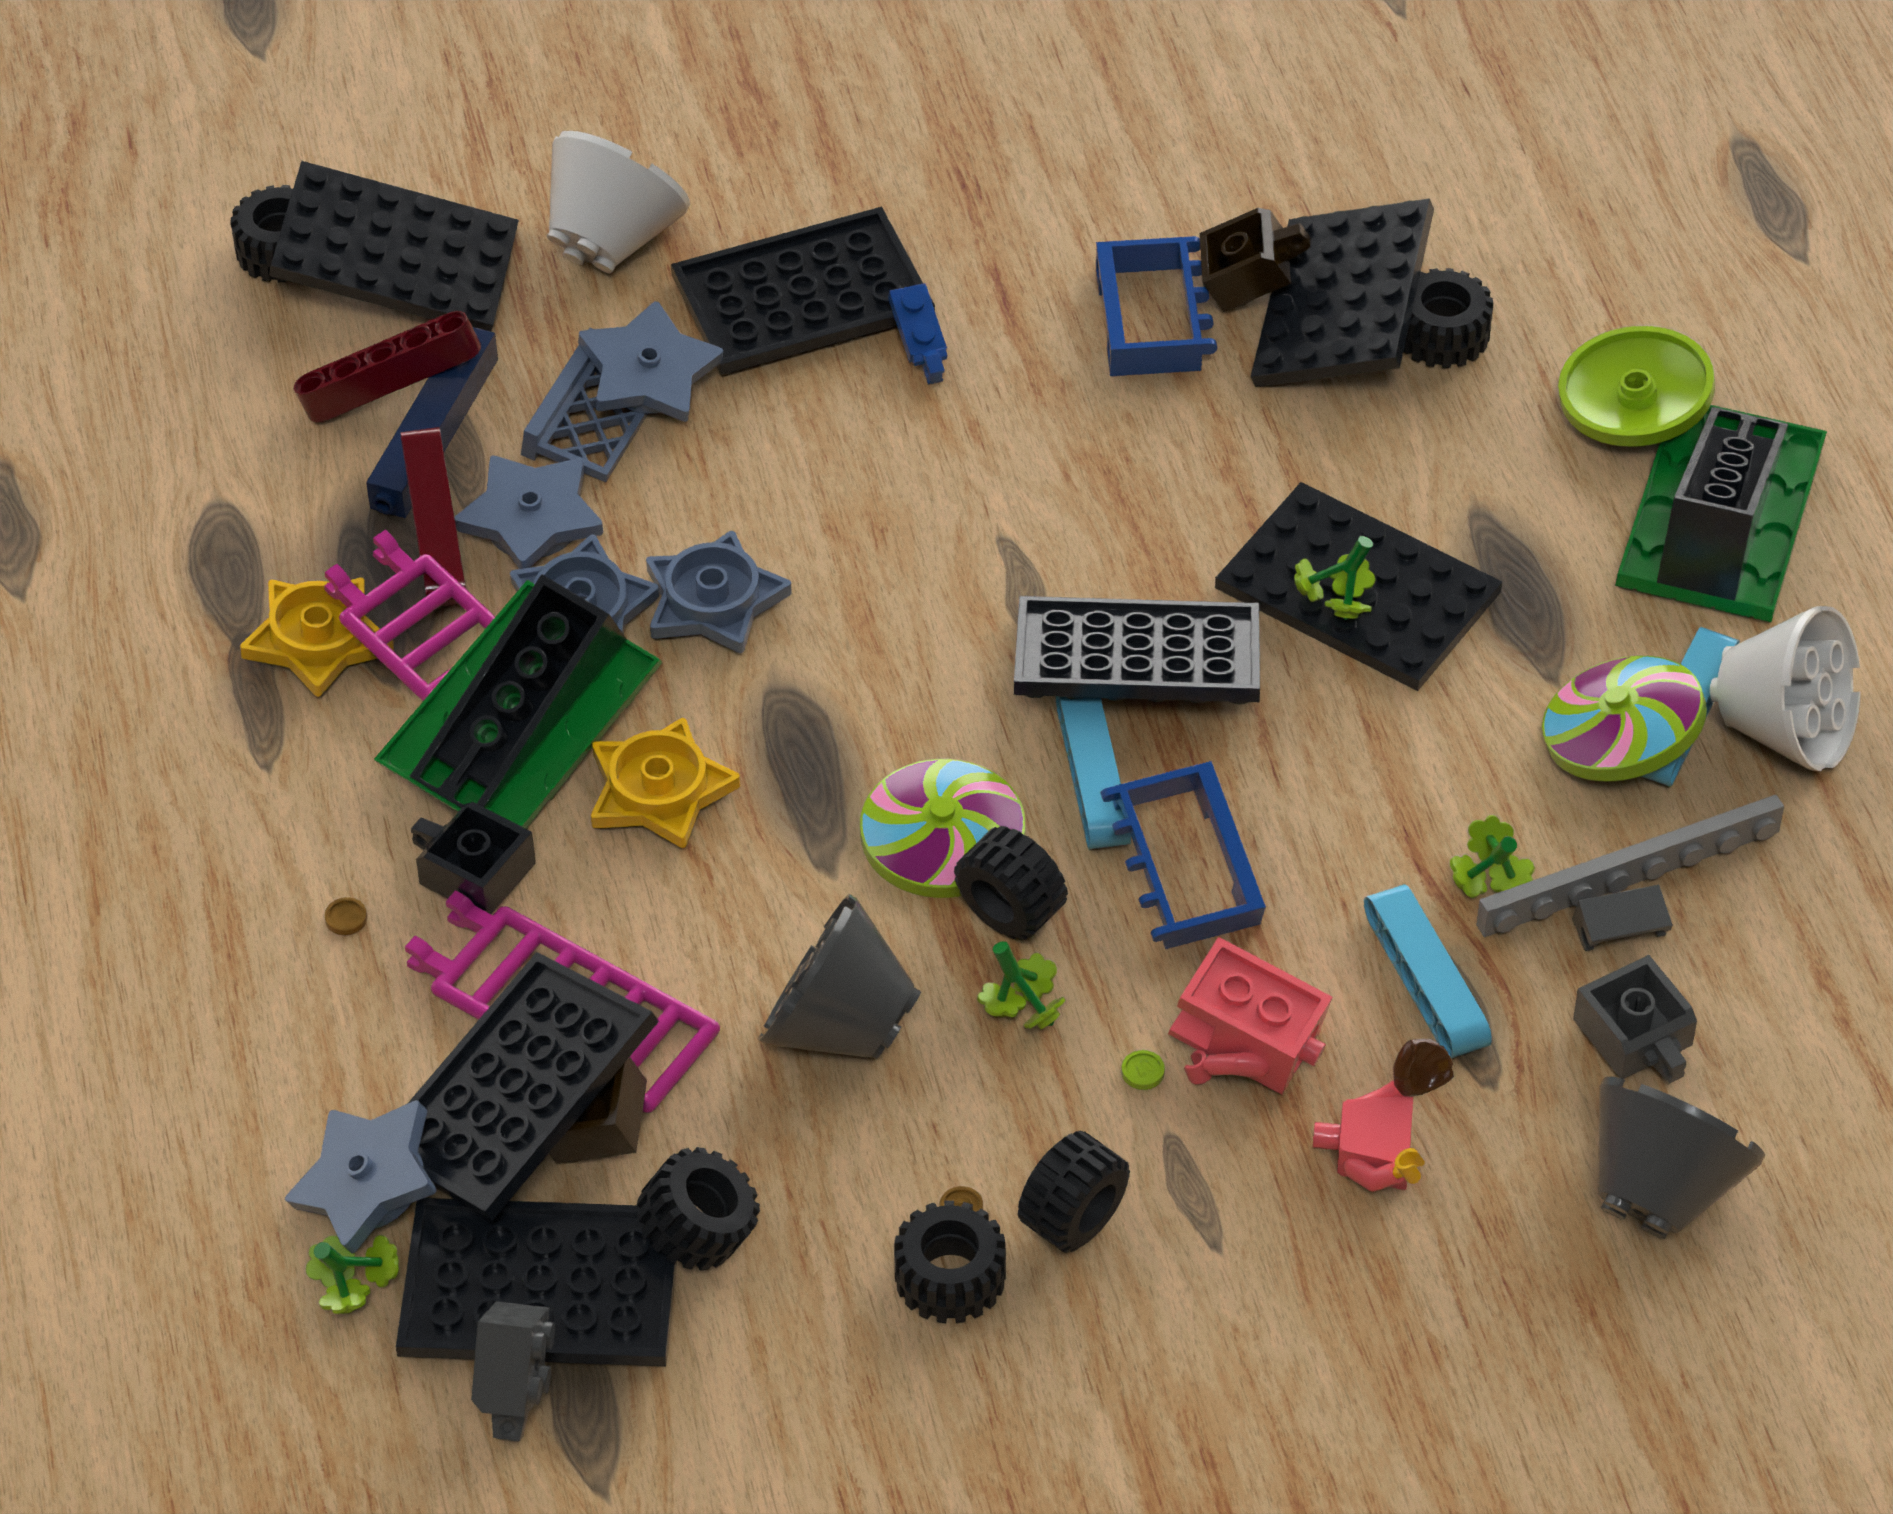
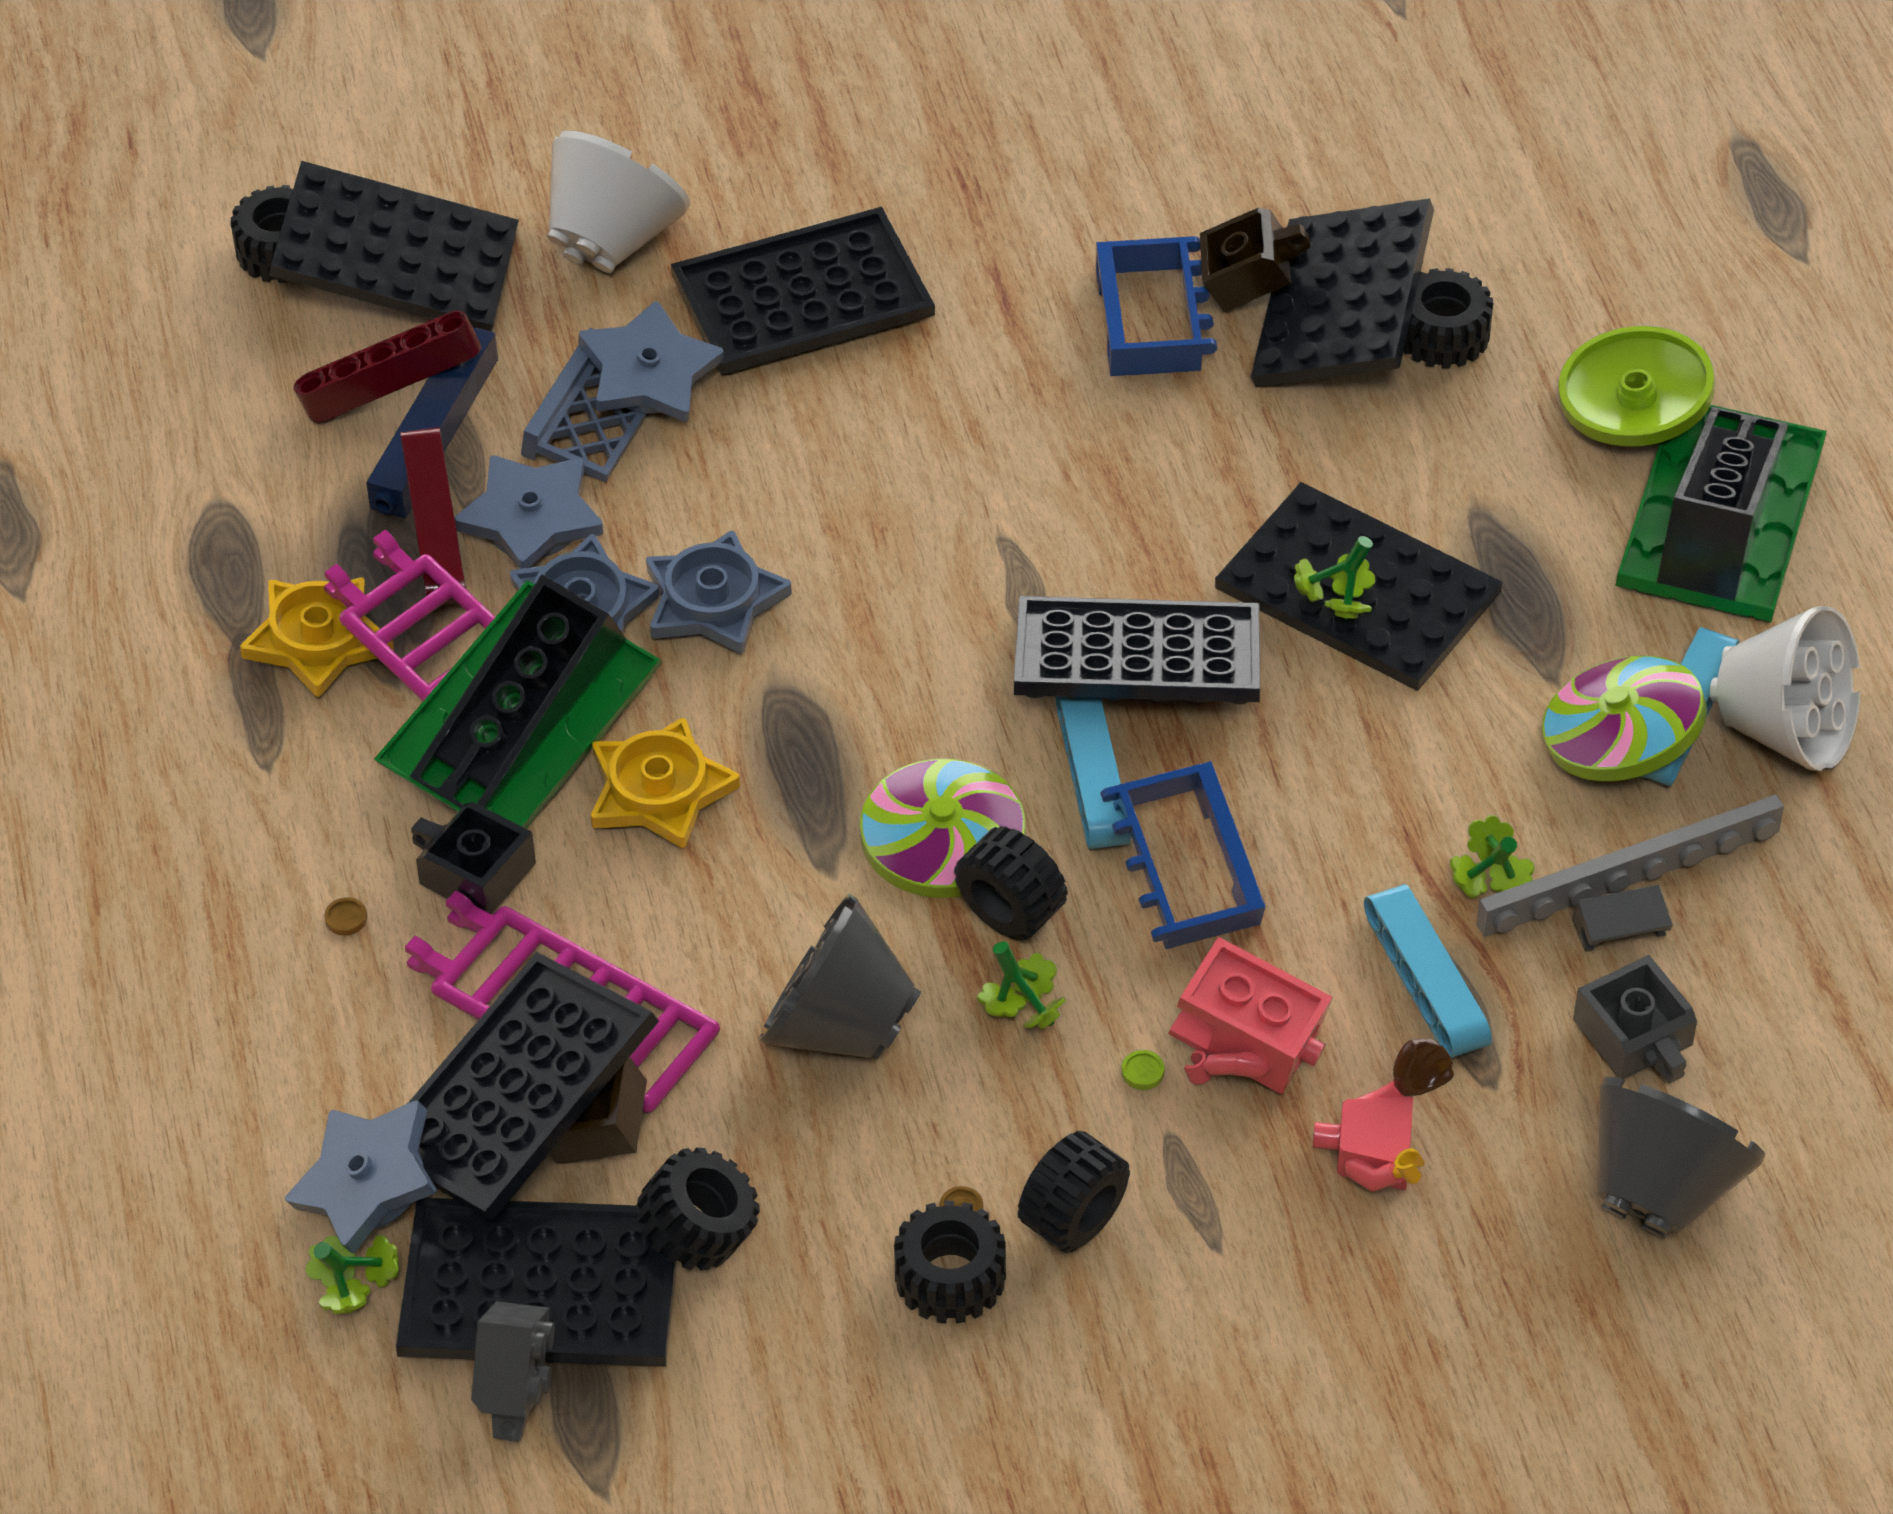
blue hinge [888,283,948,385] -> none

